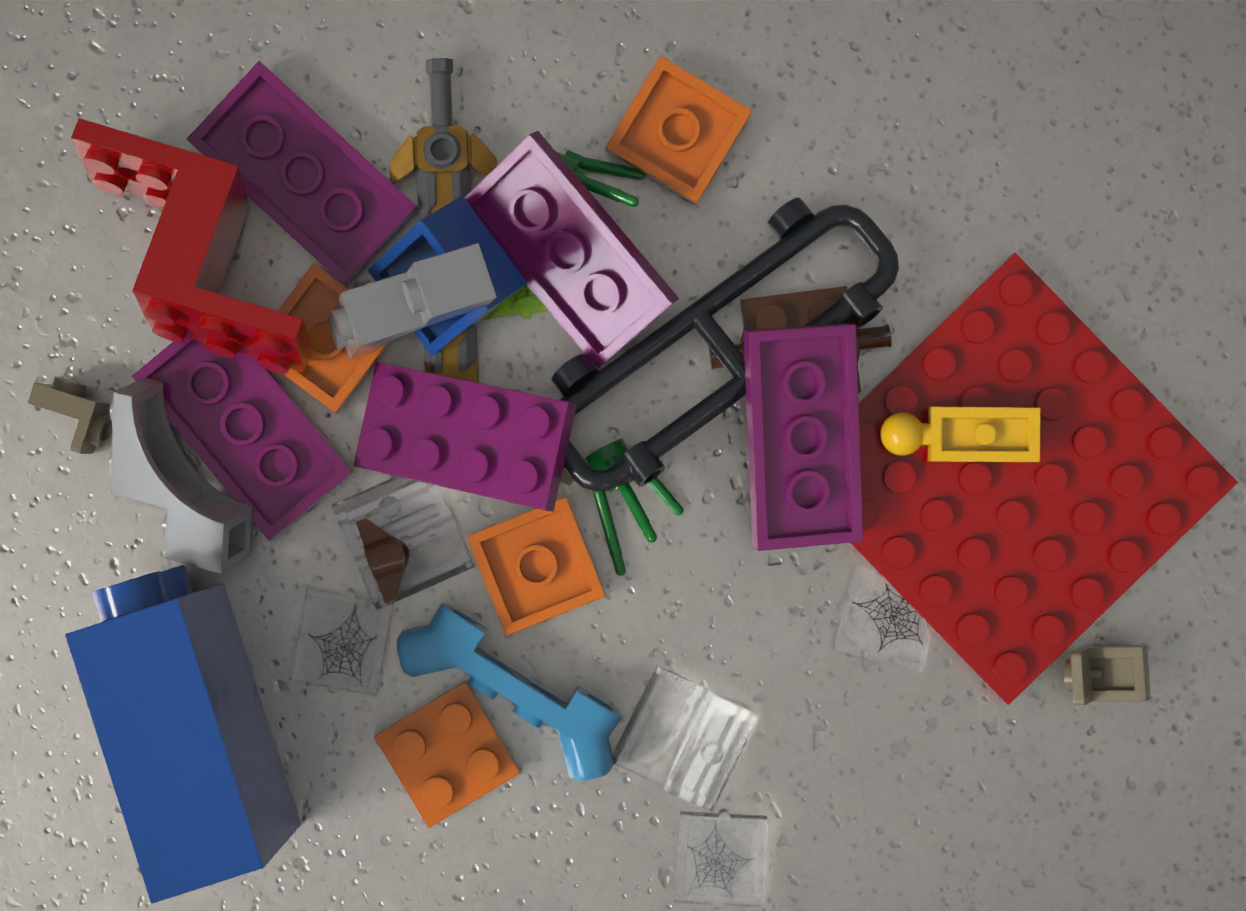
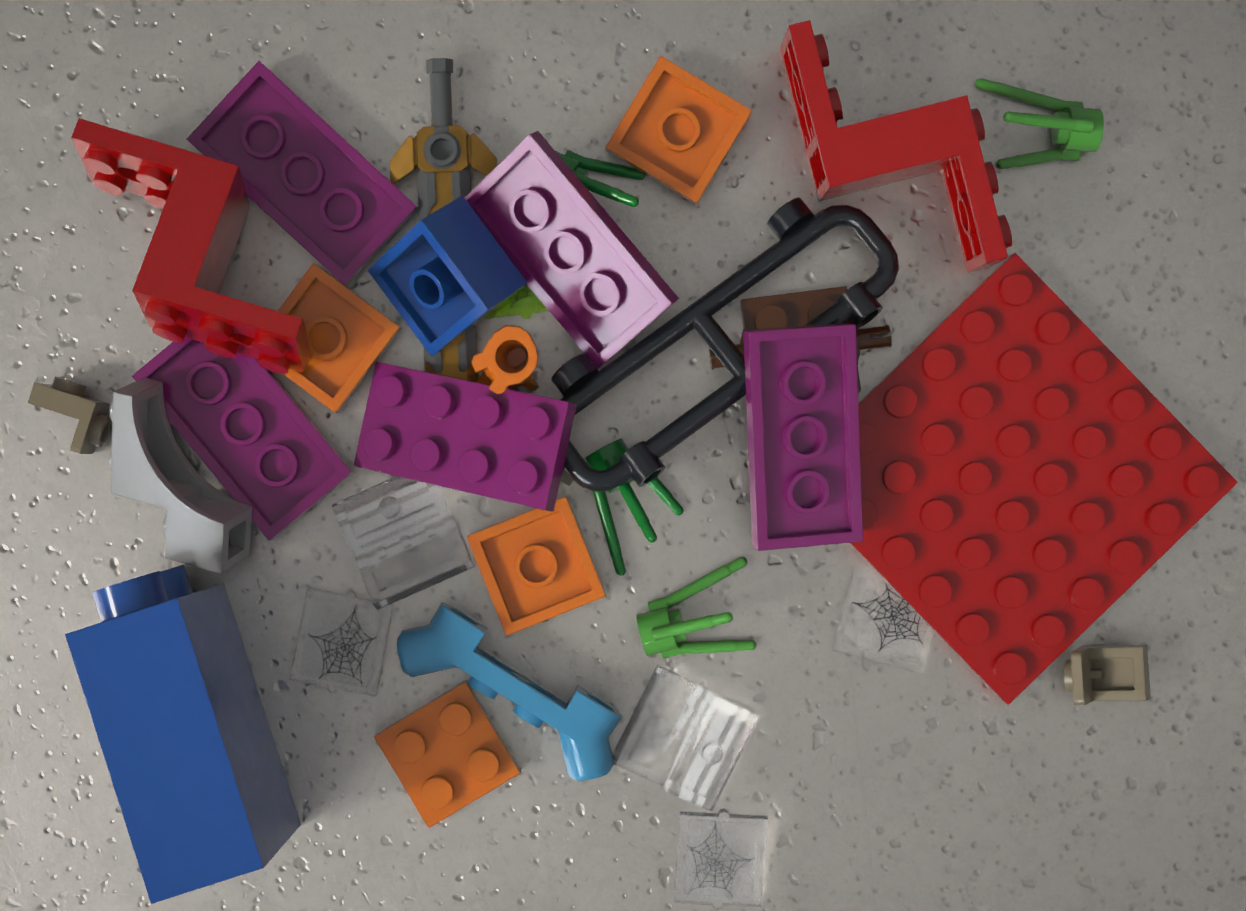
light grey arch [328,243,497,359] -> none
reddish brown piece [356,518,410,603] -> none
yellow plate [880,407,1040,462] -> none
none -> orange animal [471,325,539,395]
none -> bright green plant [636,557,757,659]
none -> red bracket [780,20,1012,273]
none -> bright green plant [975,78,1104,169]

